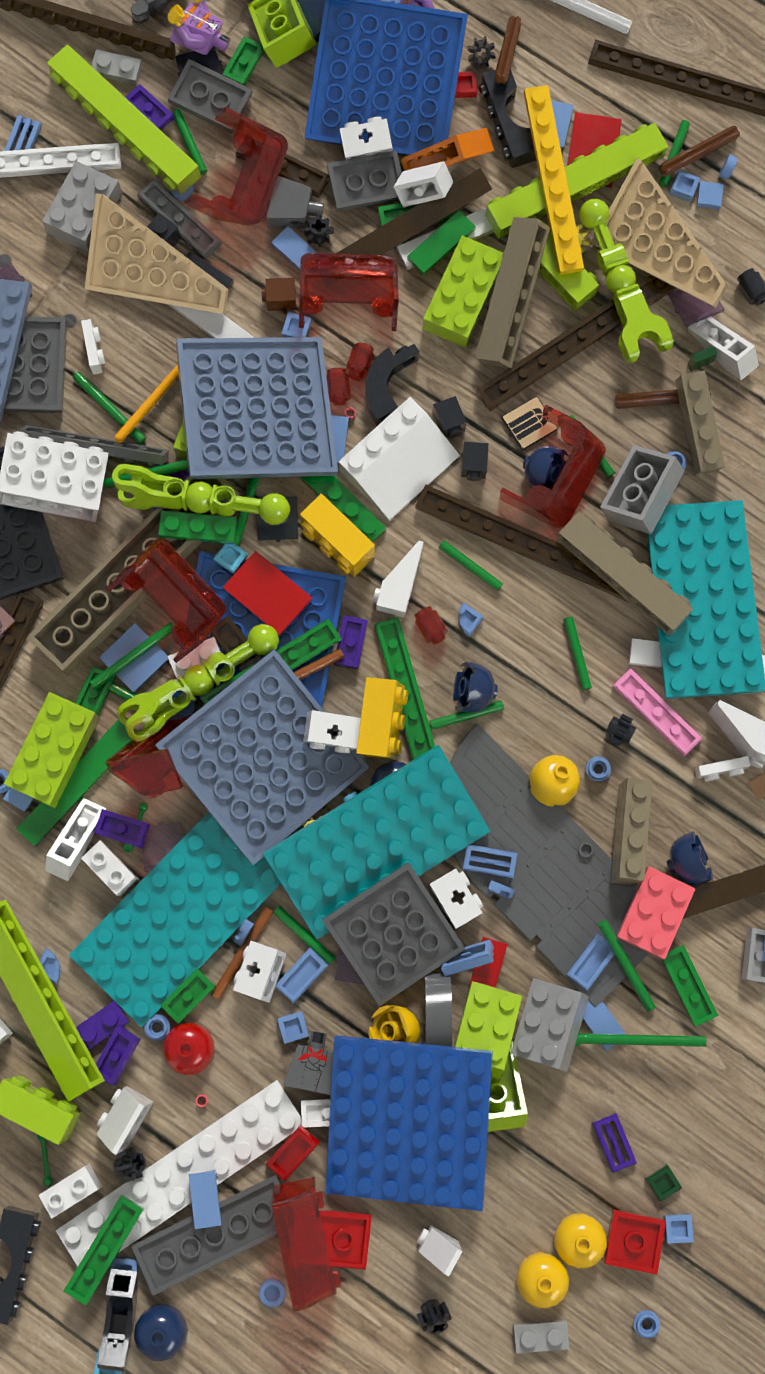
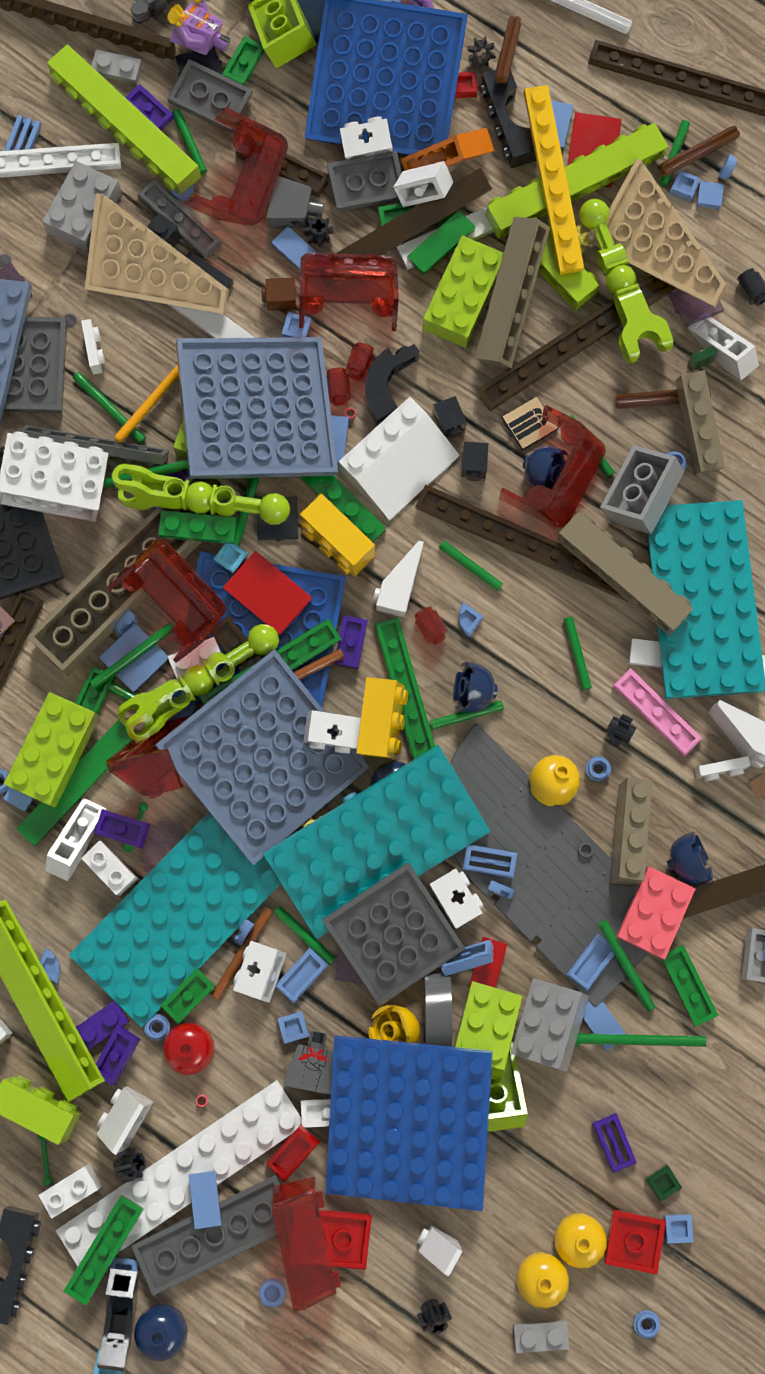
none -> medium blue tile [114,610,138,637]

